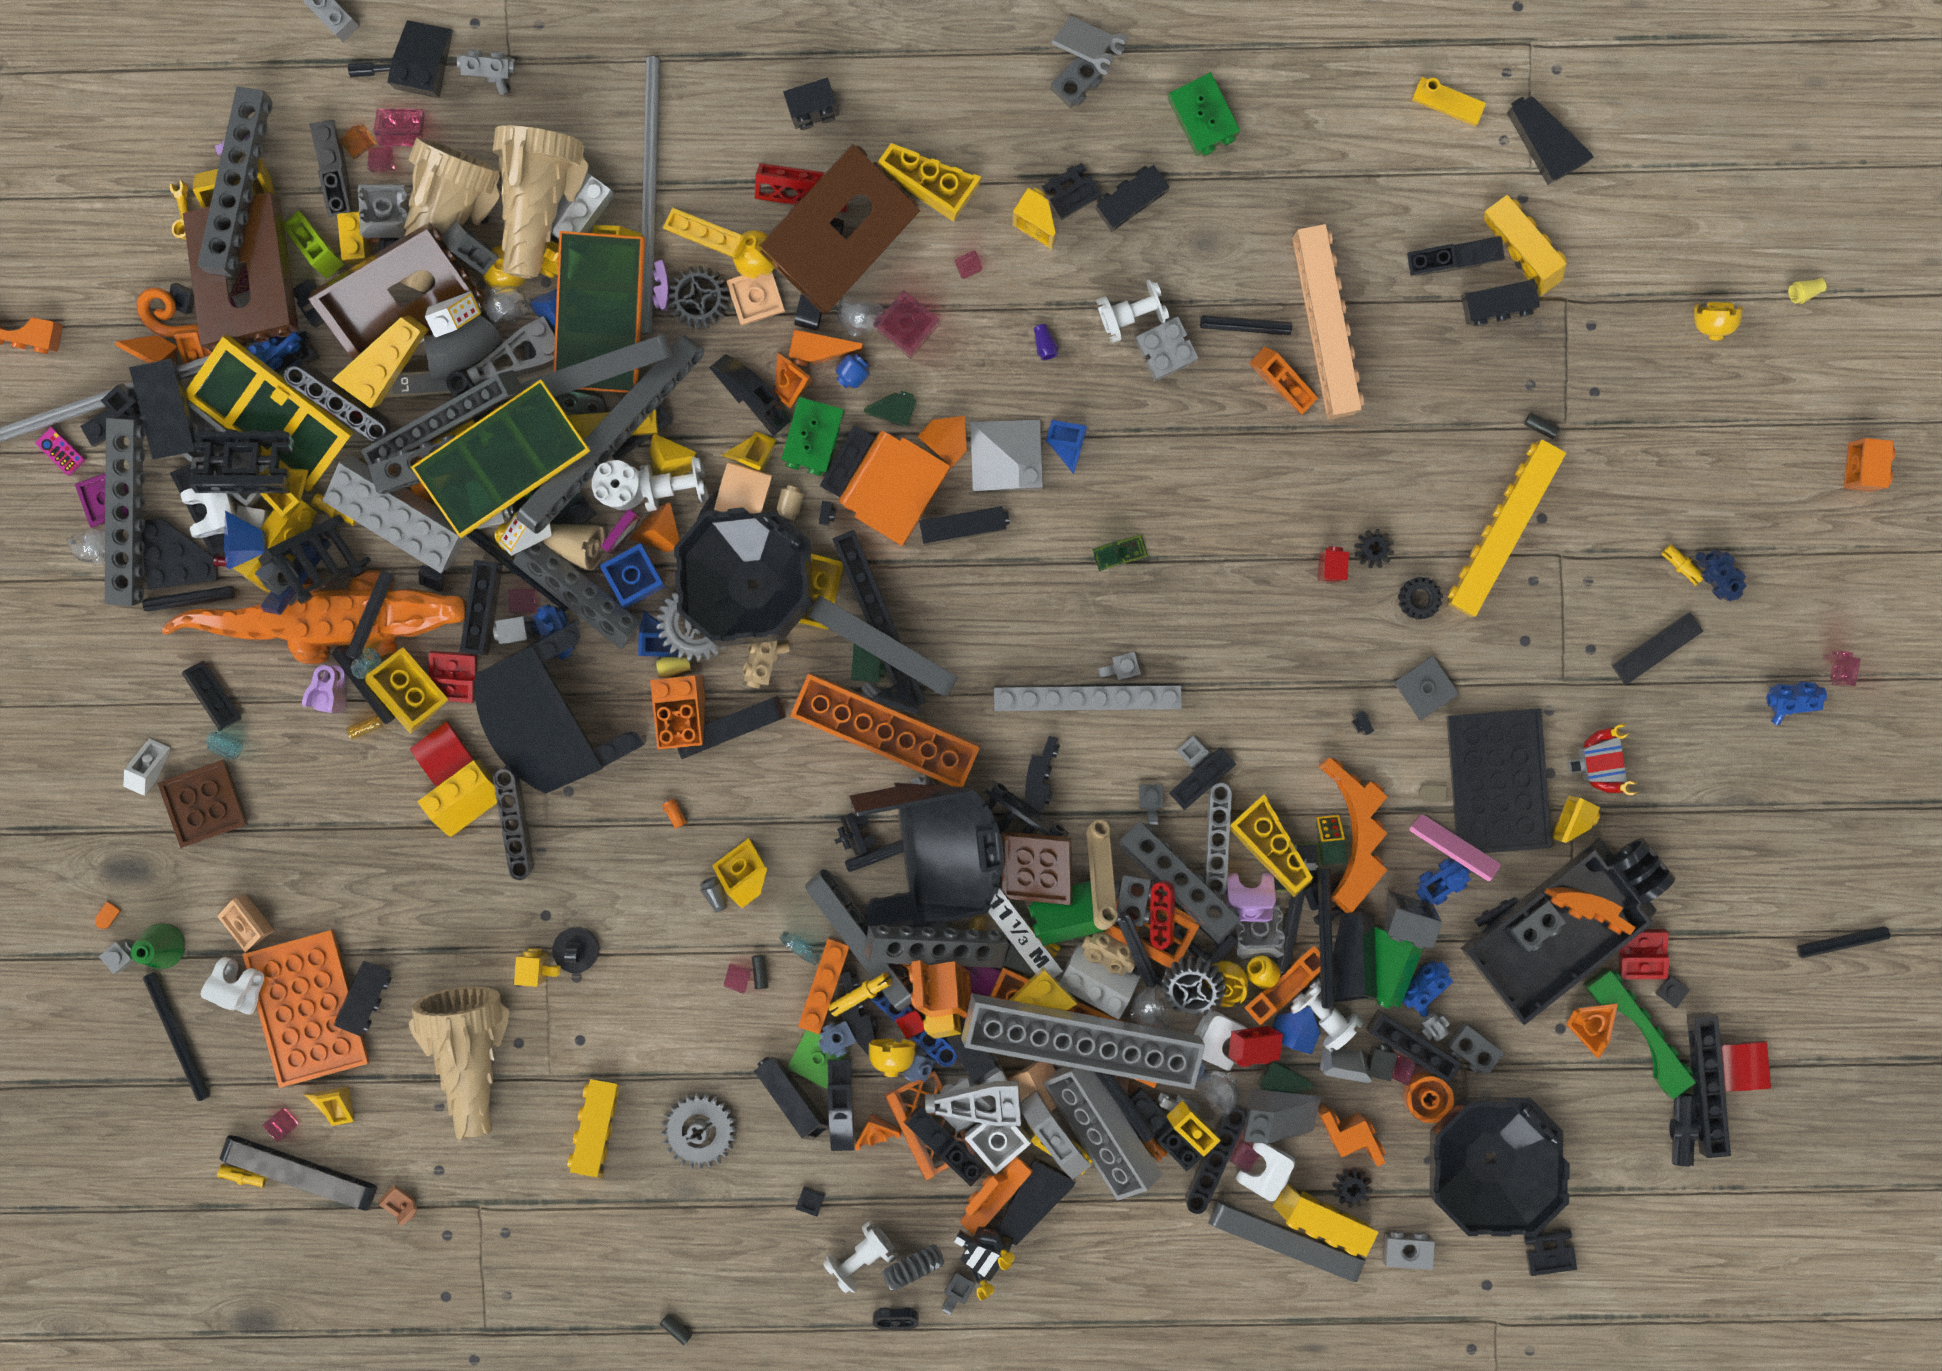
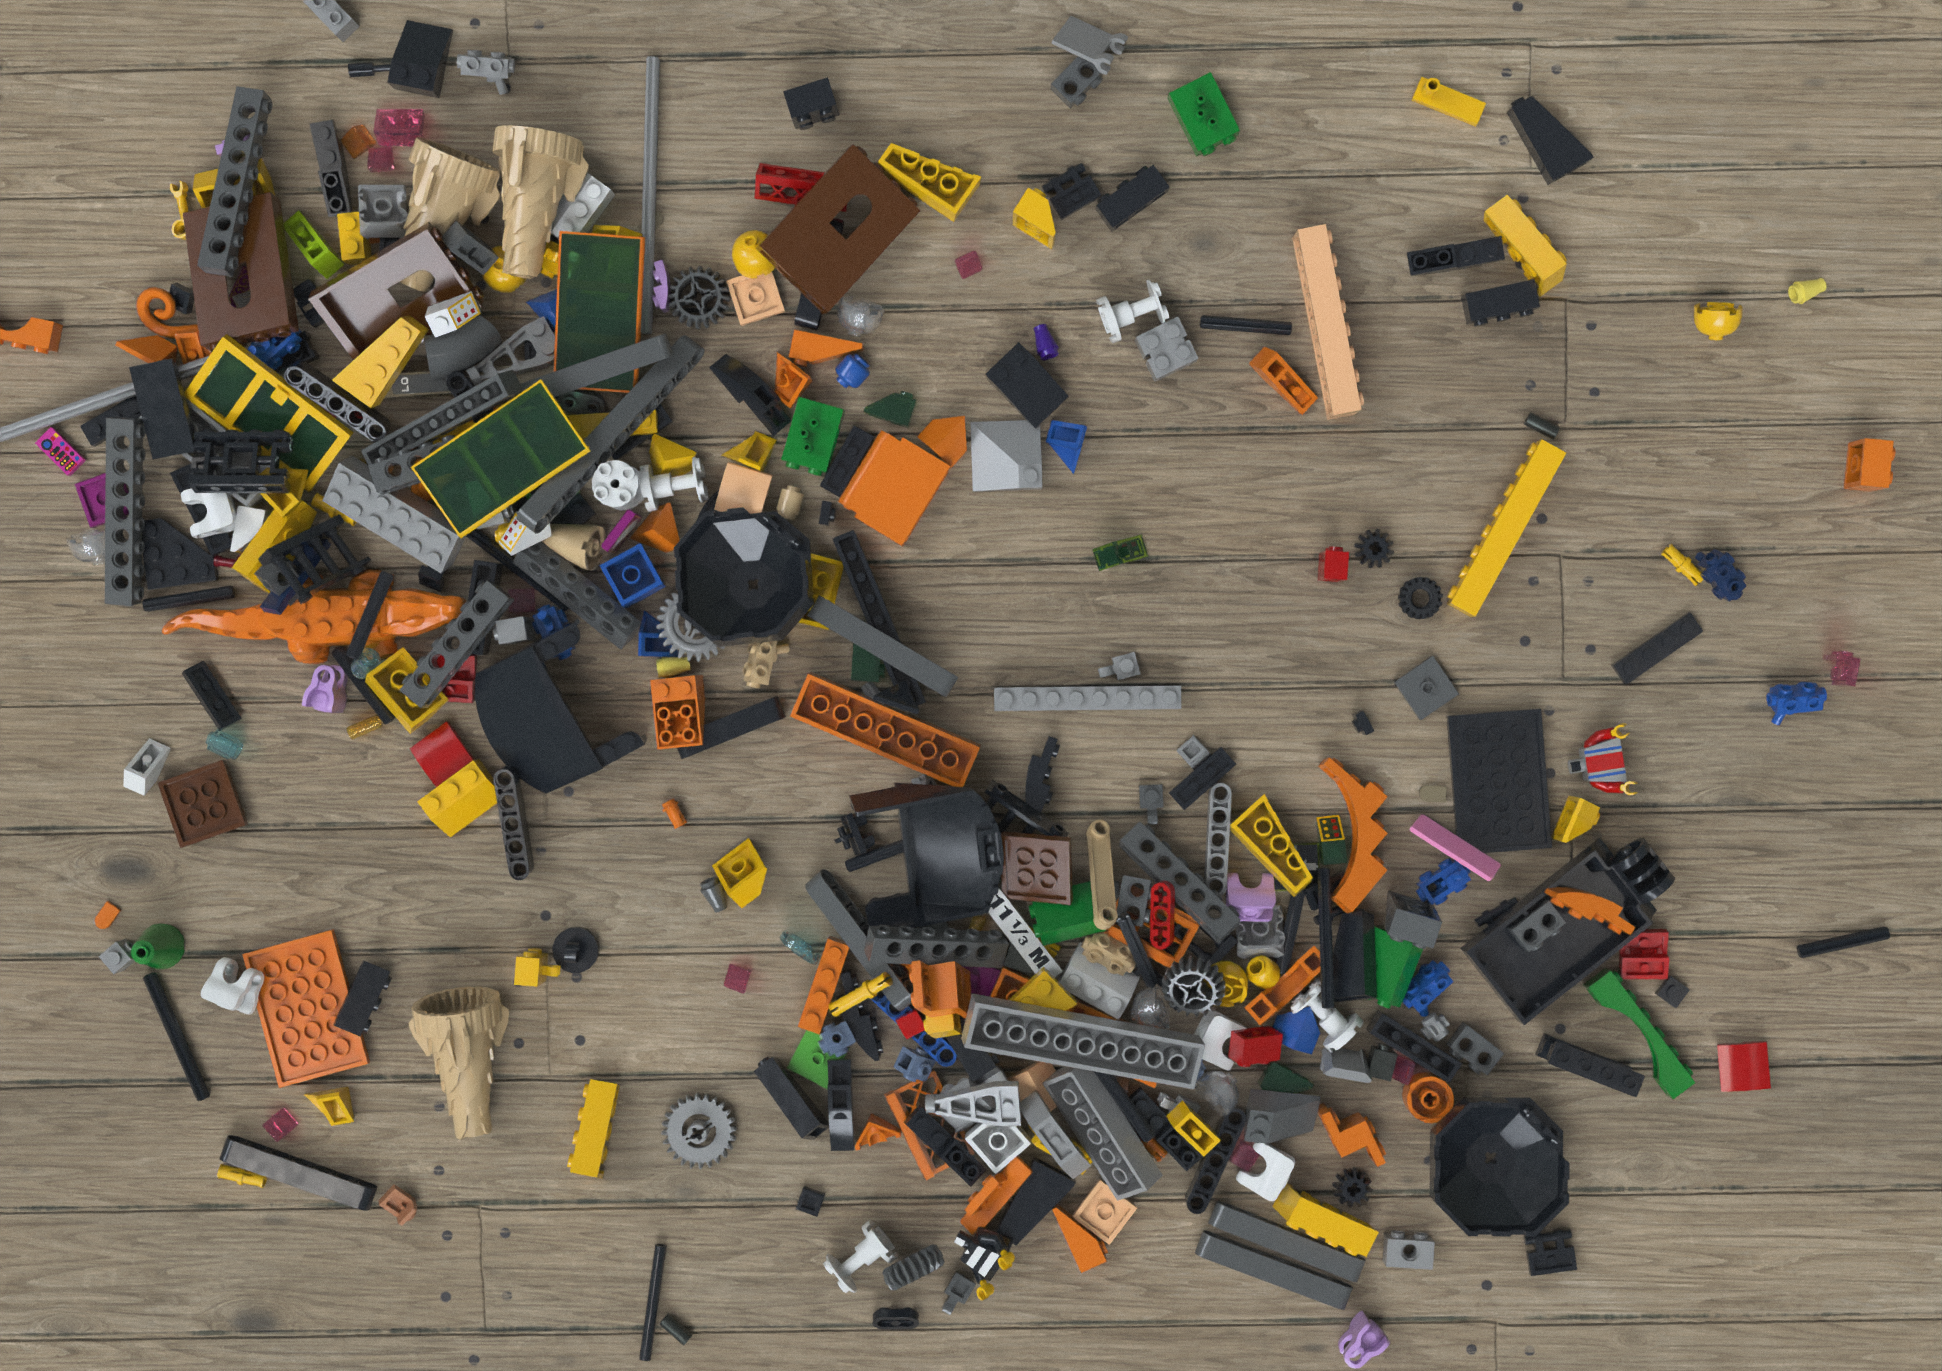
black brick [100,383,138,418] -> none
light nougat slope [218,894,275,953] -> none
blue slope [224,511,267,569] -> none
clear cylinder [484,285,533,329] -> none
yellow tile [663,207,747,260] -> none
pearl dark grey axle [751,955,769,989] -> none
yellow cylinder [869,1038,915,1077] -> none
clear pink brick [874,290,940,359] -> none
black slope [919,506,1010,546] -> none
orange slope [1566,1003,1618,1058] -> none
black piece [1669,1093,1699,1167] -> none
black brick [1687,1012,1731,1158] -> none
none -> dark grey brick [400,581,515,708]
none -> black piece [639,1244,667,1361]
none -> black slope [985,342,1069,429]
none -> orange slope [1052,1204,1108,1273]
none -> light nougat plate [1072,1179,1137,1245]
none -> dark grey beam [1195,1230,1353,1310]
none -> lavender piece [1338,1311,1390,1369]
none -> black fence [1535,1033,1645,1097]

